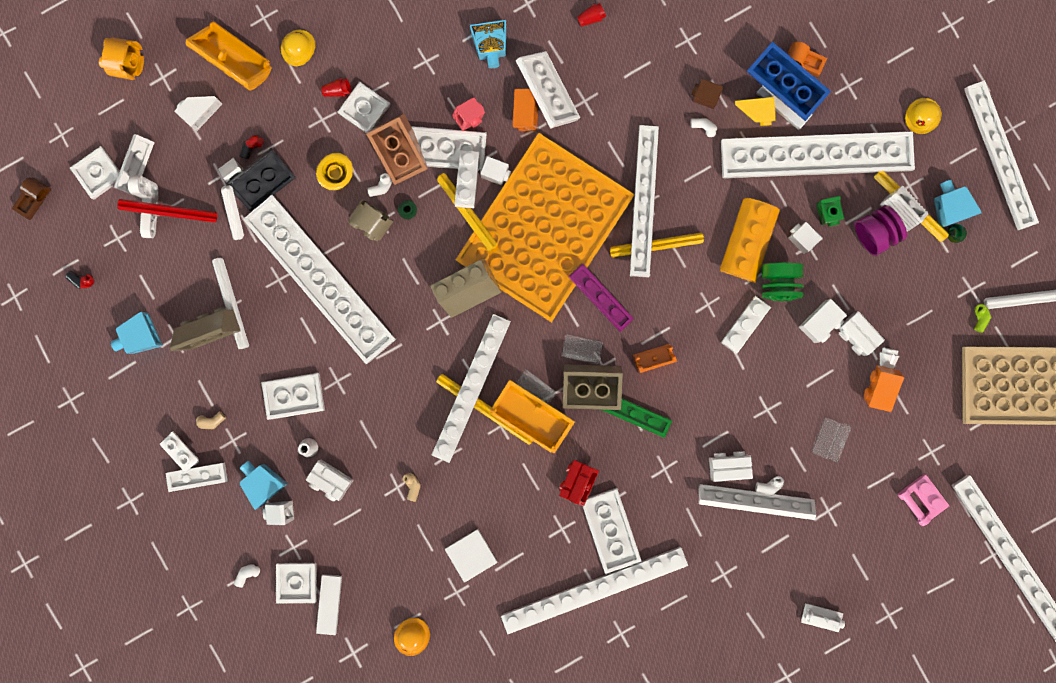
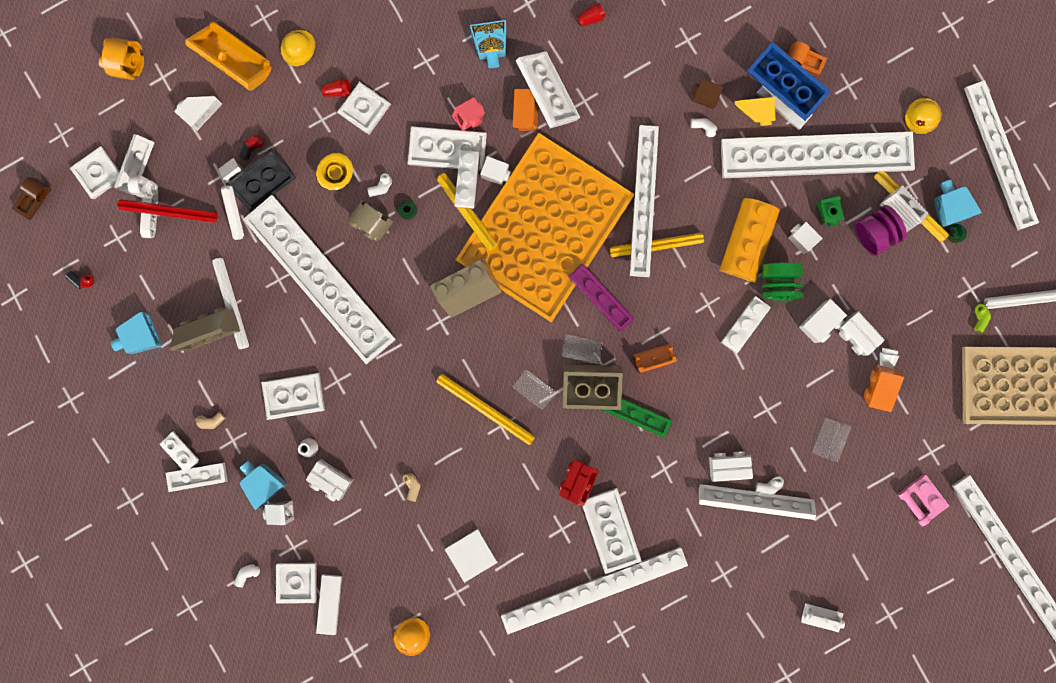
nougat slope [366,113,428,185] -> none
white plate [432,314,511,463] -> none
light orange container [489,380,575,453] -> none

